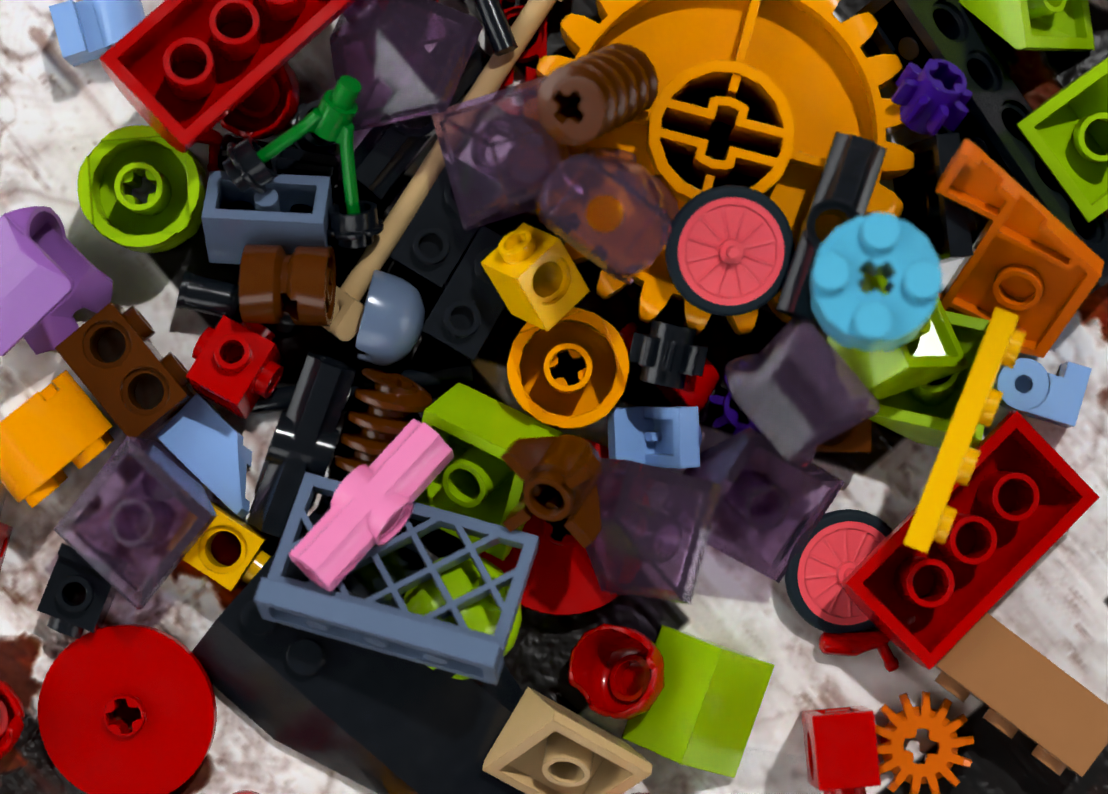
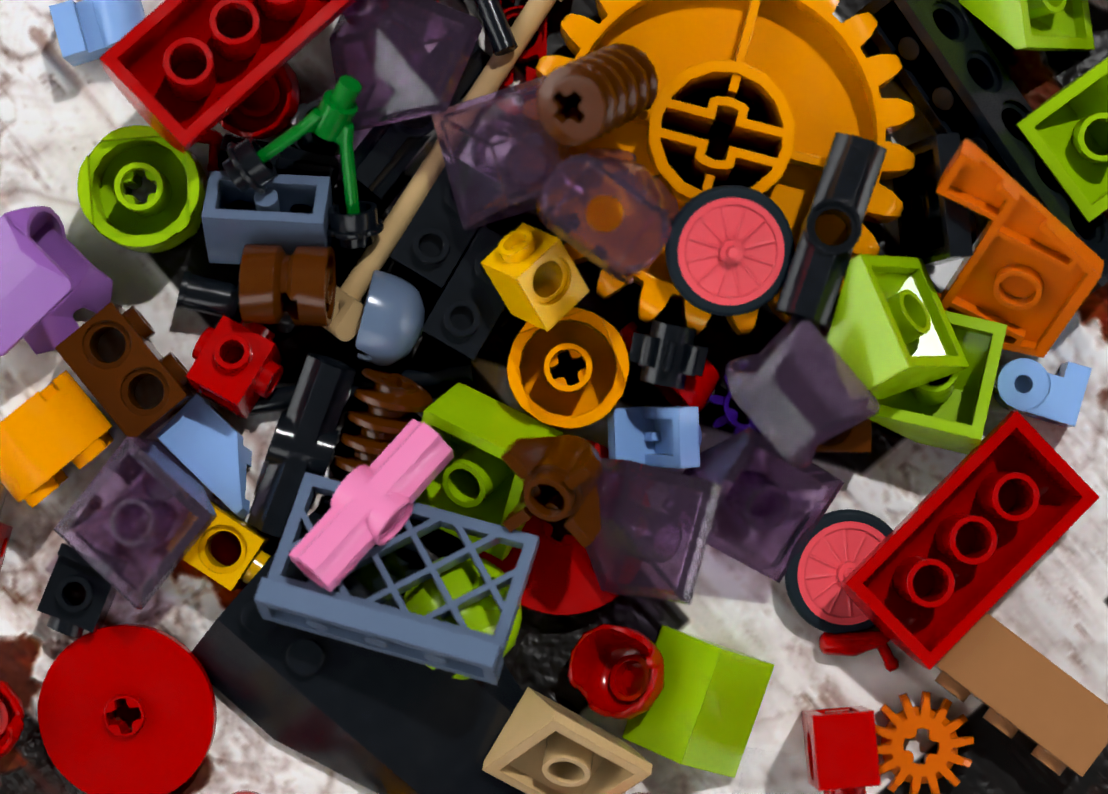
medium azure brick [809,212,942,352] -> none
dark purple gear [891,58,973,135] -> none
yellow wing [903,307,1026,553] -> none

